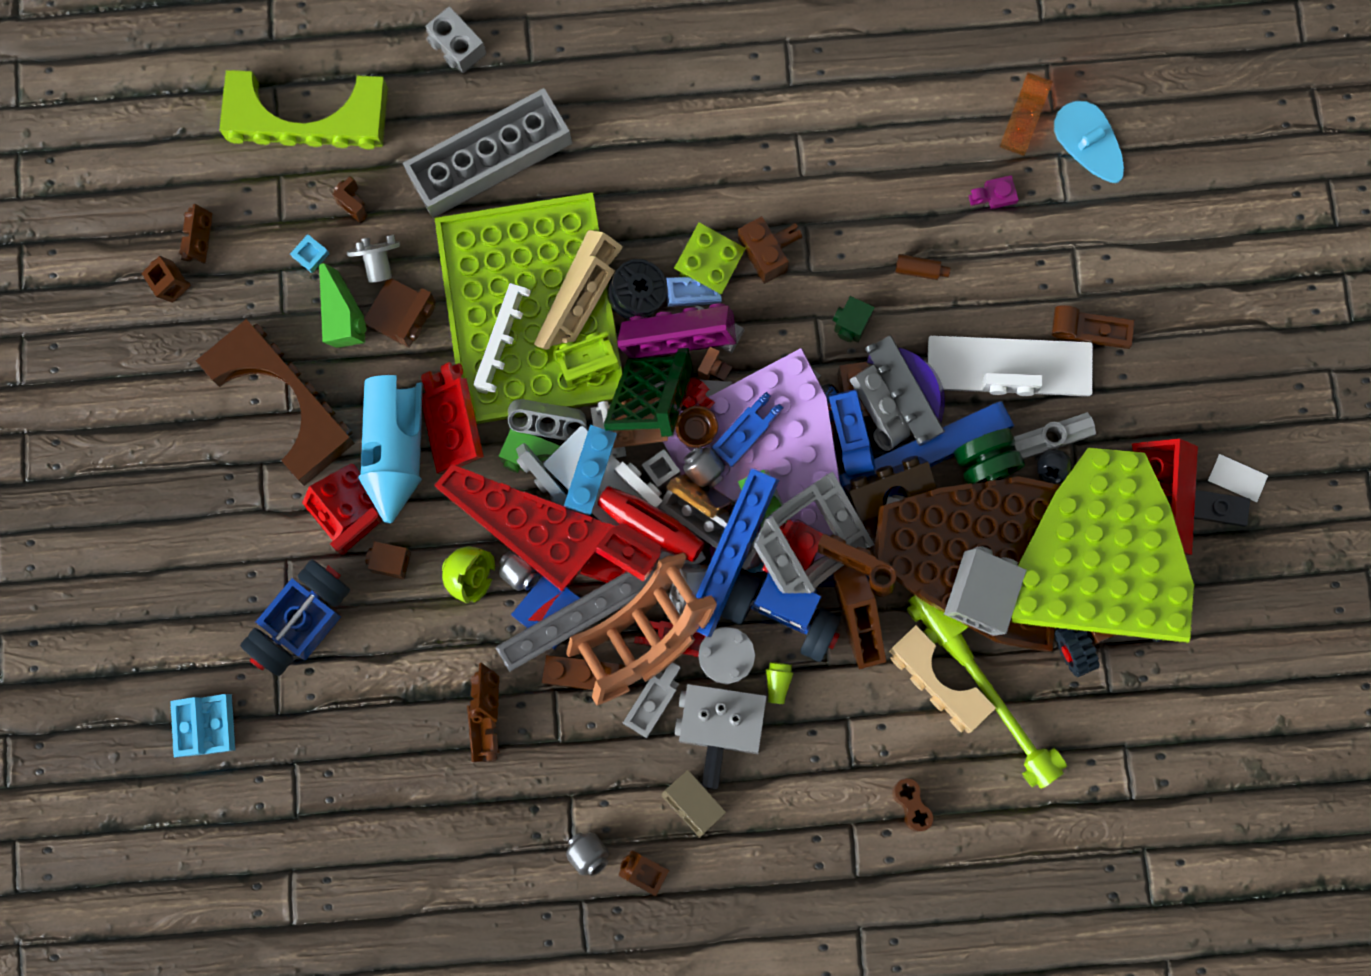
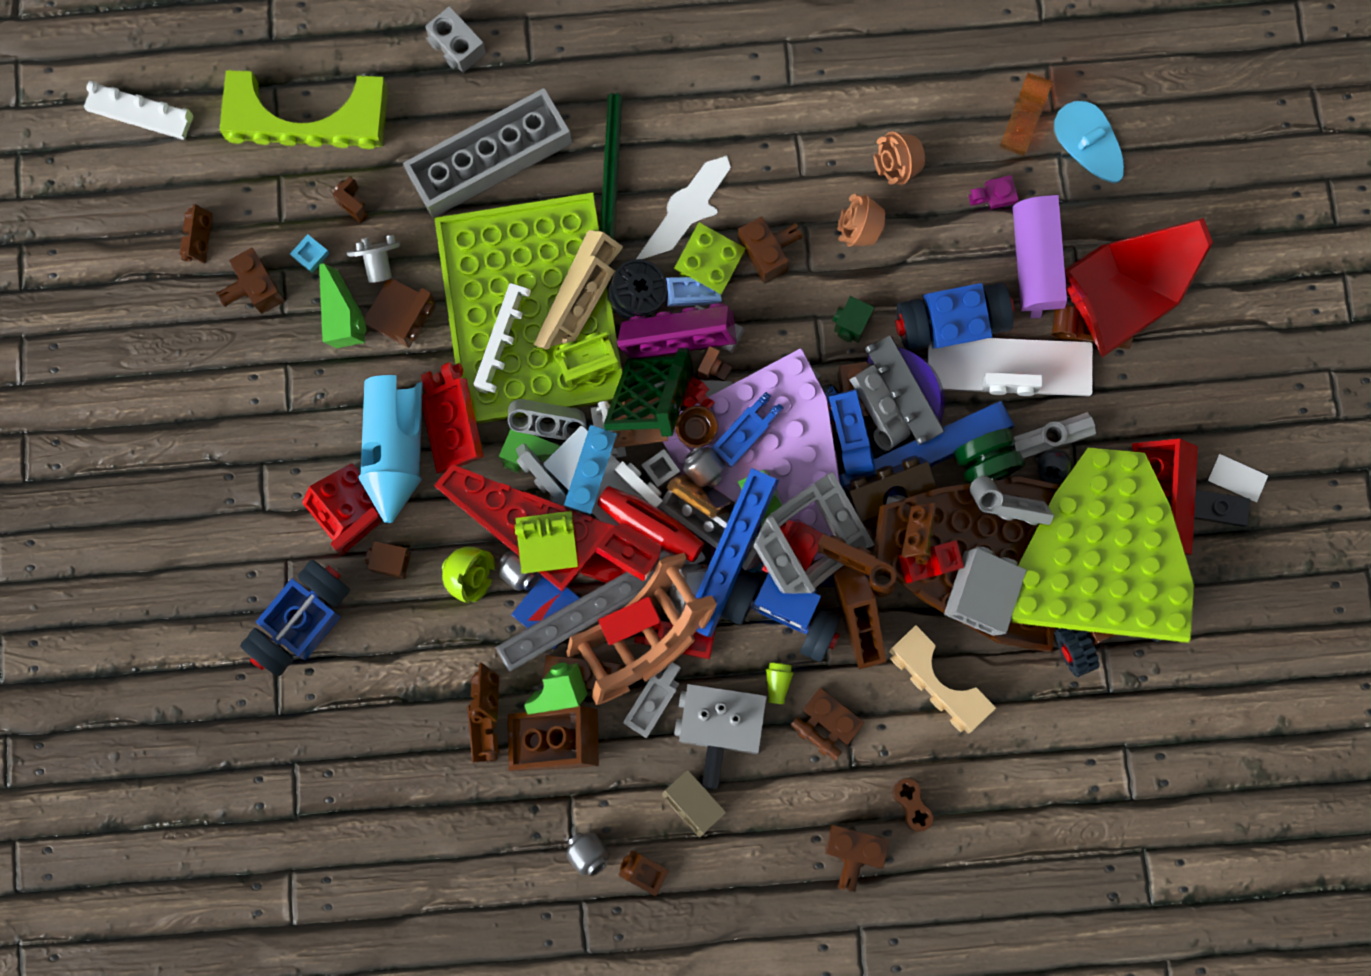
reddish brown brick [141,256,191,303] -> none
medium azure slope [170,694,235,757] -> none
reddish brown arch [196,319,355,486] -> none
light grey piece [698,627,755,684] -> none
reddish brown cylinder [895,254,951,280] -> none
lime bar [907,595,1067,789] -> none
none -> white hinge [84,81,194,140]
none -> reddish brown brick [216,247,285,314]
none -> reddish brown slope [508,706,599,771]
none -> lime hinge [515,511,578,574]
none -> arch [524,663,588,714]
none -> red tile [598,596,661,646]
none -> dark green axle [600,93,622,240]
none -> white sticker [636,156,731,259]
none -> reddish brown plate [790,688,864,761]
none -> reddish brown brick [824,825,889,892]
none -> nougat cone [837,194,885,247]
none -> nougat cone [874,132,925,185]
none -> brick [895,283,1014,351]
none -> red slope [899,540,964,583]
none -> reddish brown hinge [901,502,938,564]
none -> light grey plate [970,476,1054,525]
none -> medium lavender brick [1013,195,1067,319]
none -> red piece [1065,218,1213,357]

